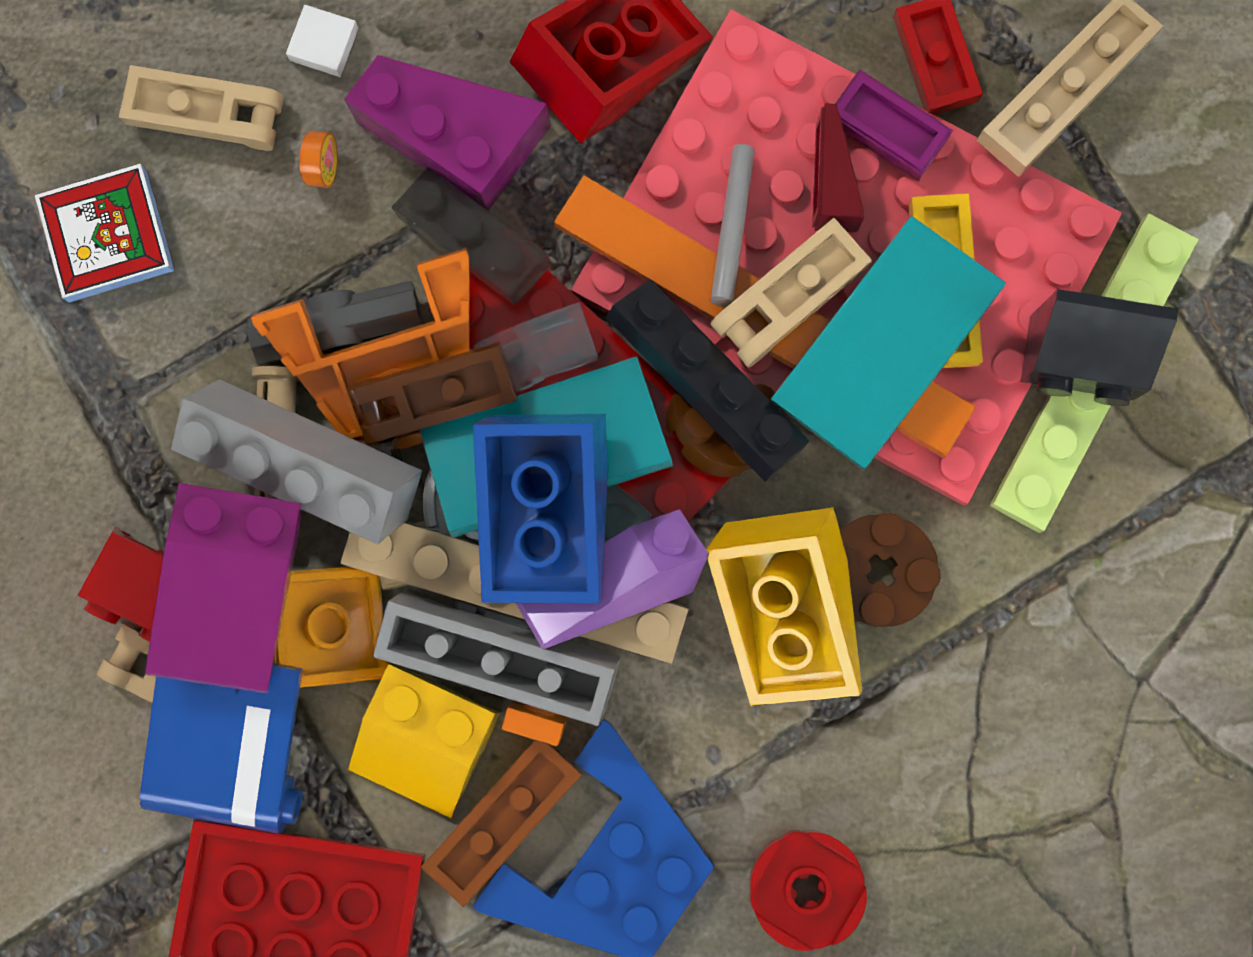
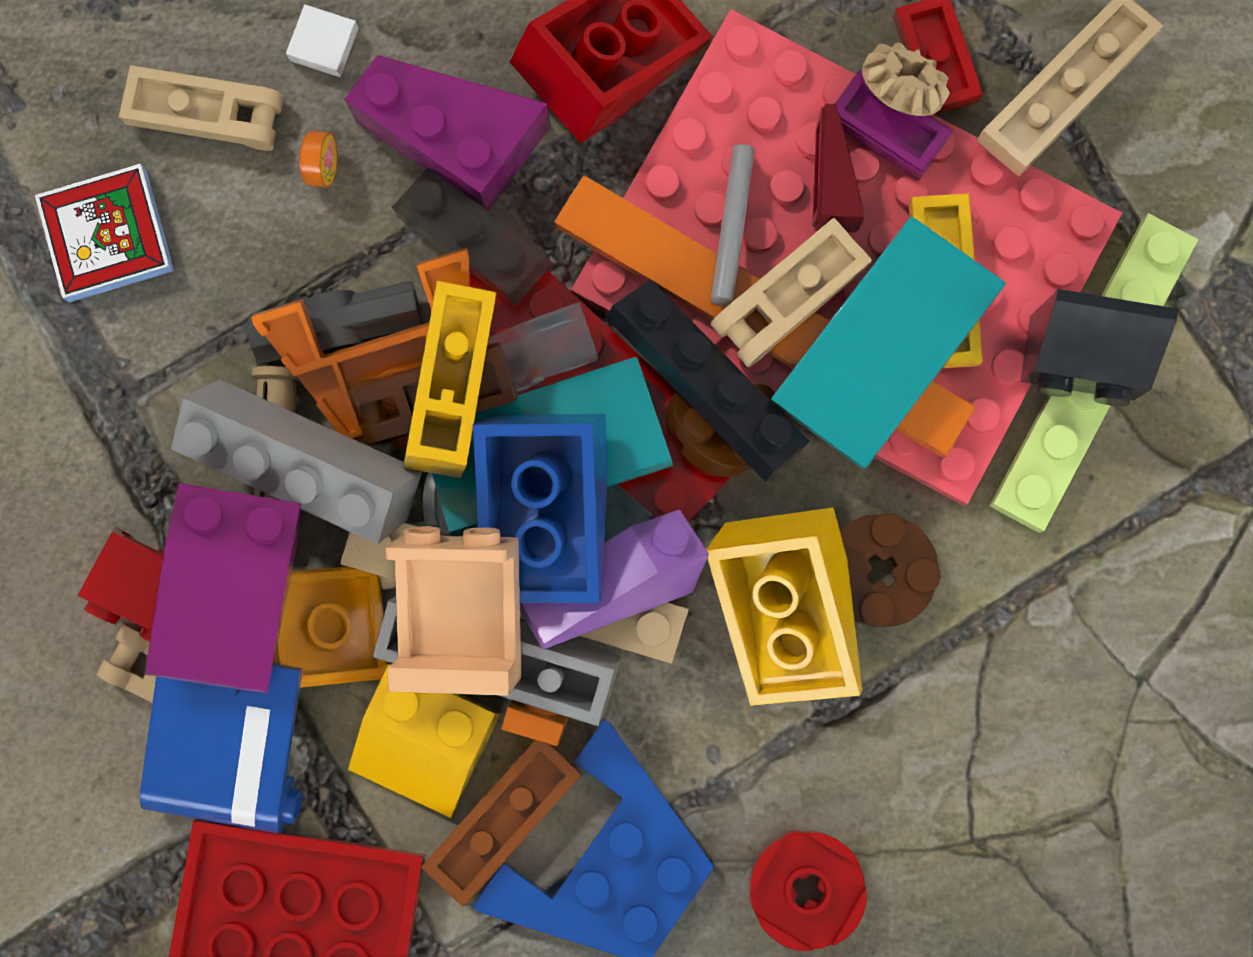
none -> light nougat panel [385,526,521,695]
none -> yellow slope [403,281,496,478]
none -> tan gear [862,42,950,116]

